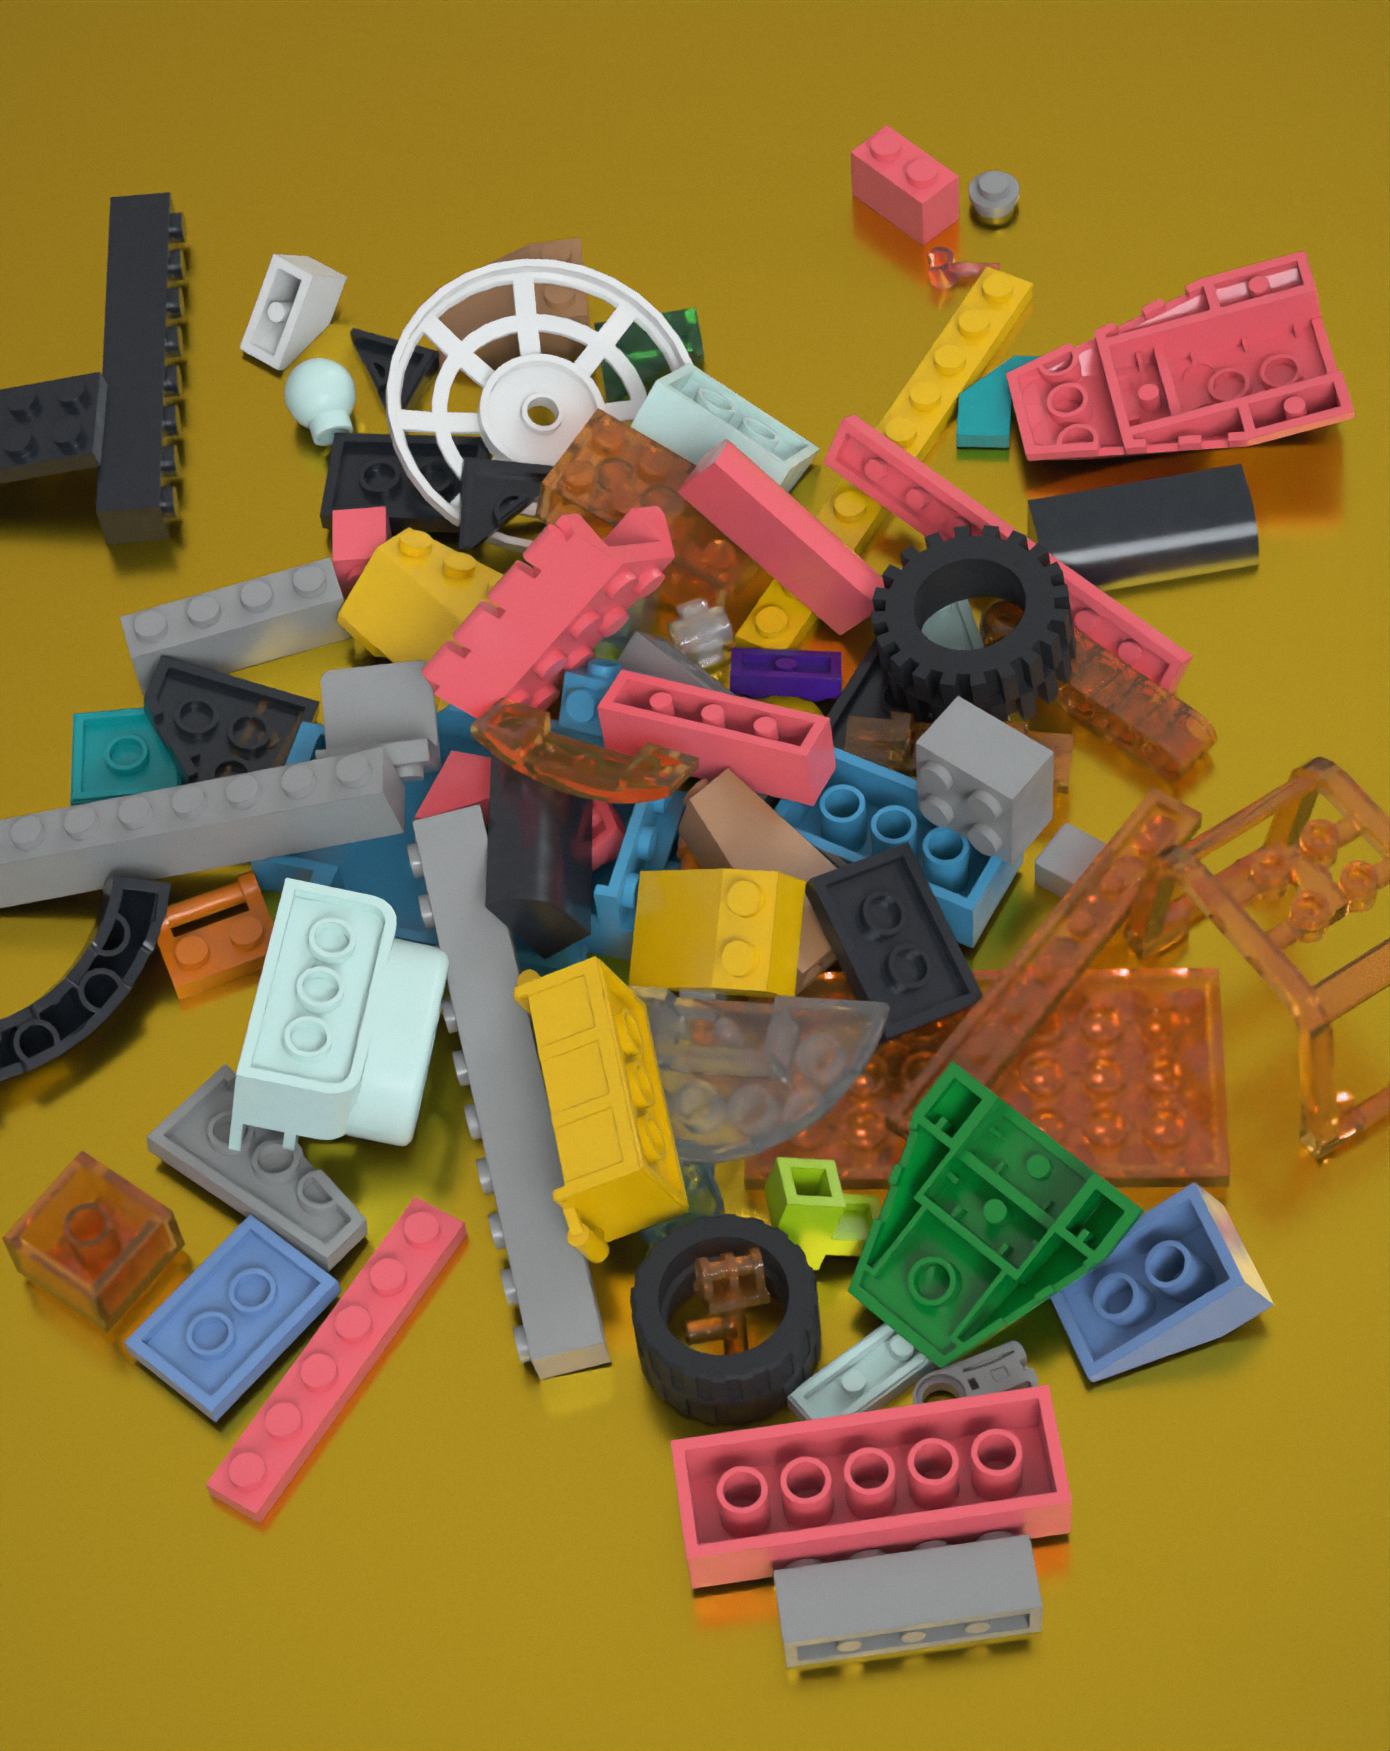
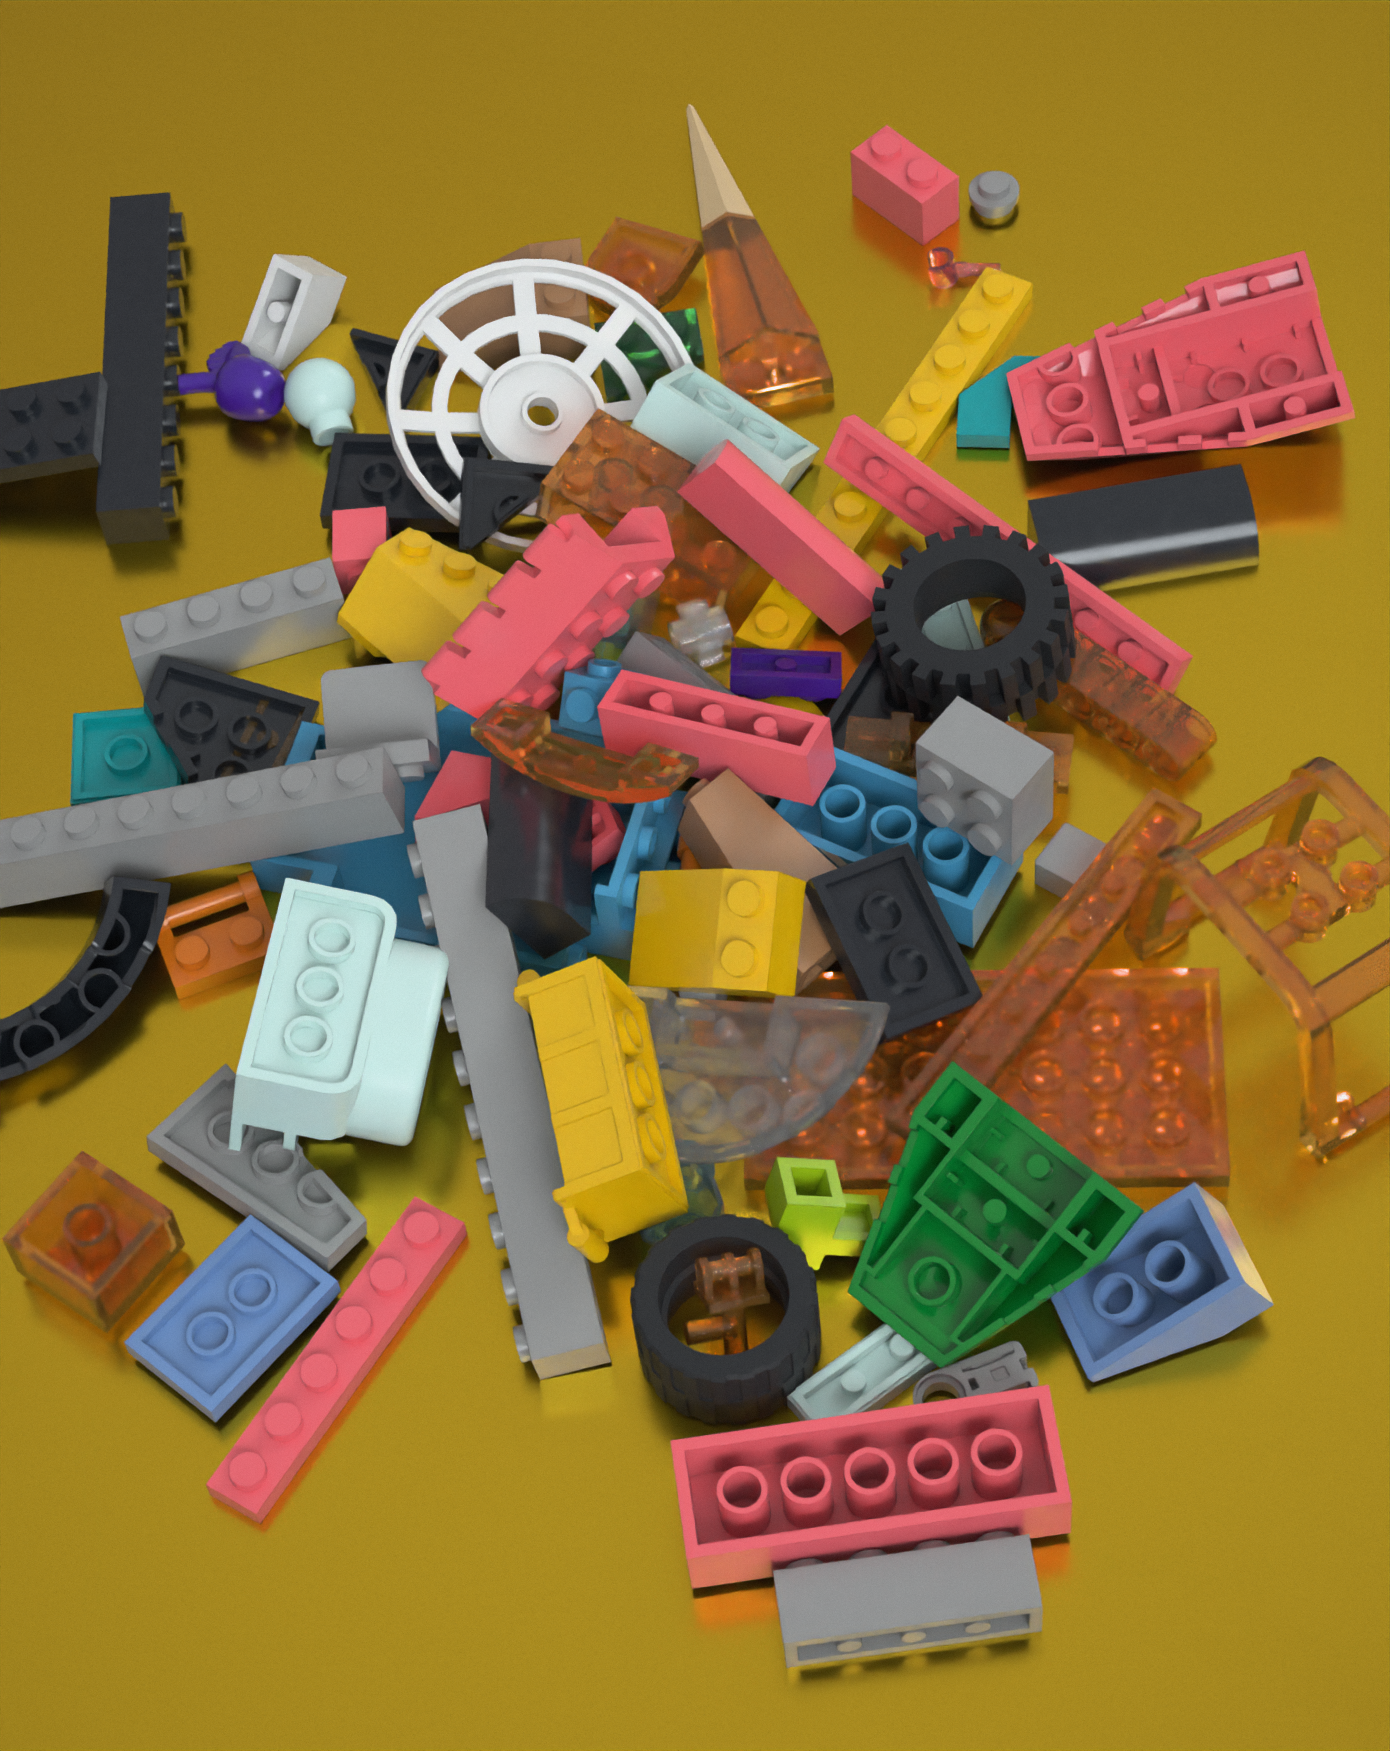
none -> dark purple piece [178,341,286,422]
none -> clear orange tile [586,217,705,316]
none -> clear orange plate [686,104,834,409]

